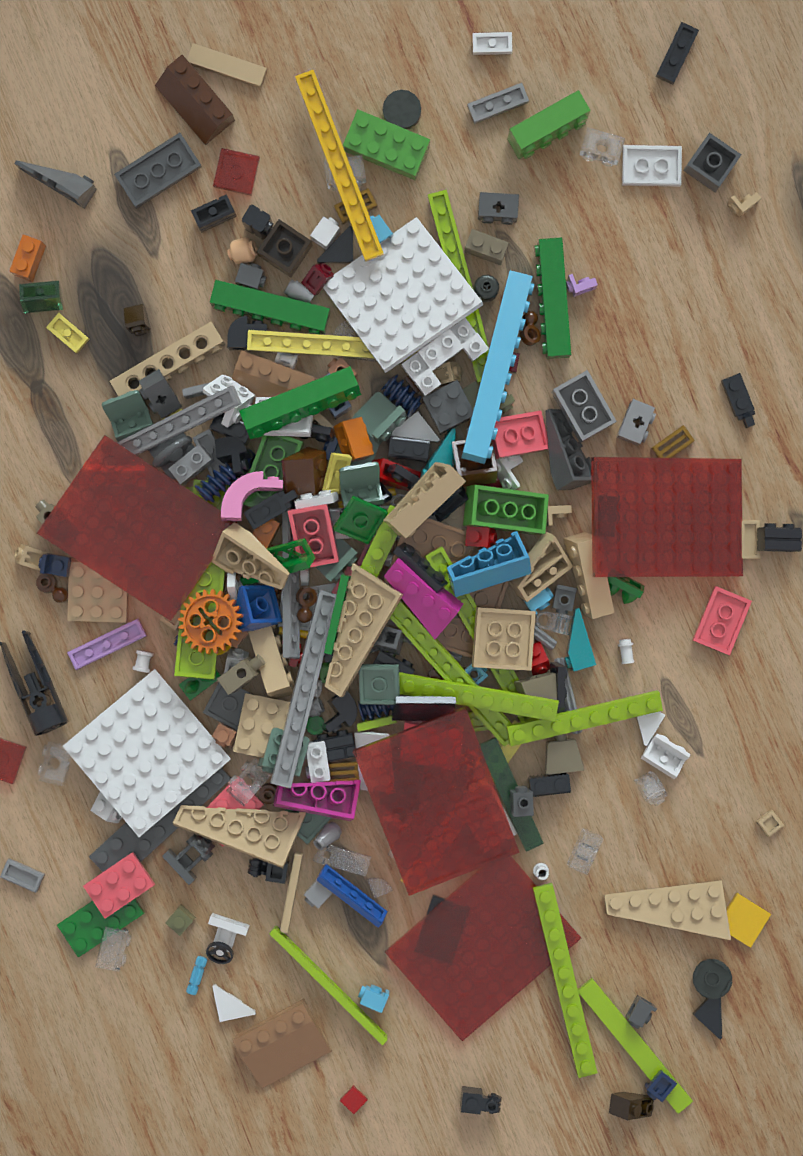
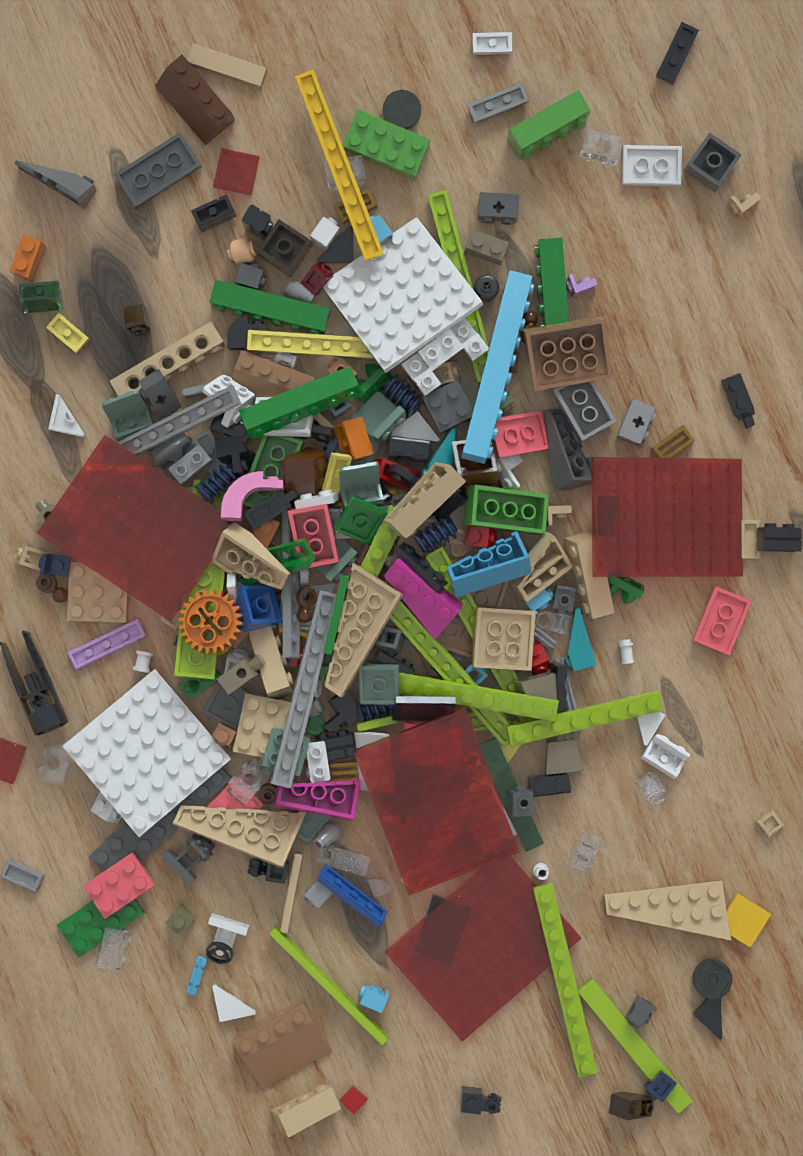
none -> white tile [48,394,85,438]
none -> tan wedge [270,1084,341,1138]
none -> green tile [357,364,392,404]
none -> dark blue piece [413,515,458,554]
none -> medium nougat slope [523,316,612,391]

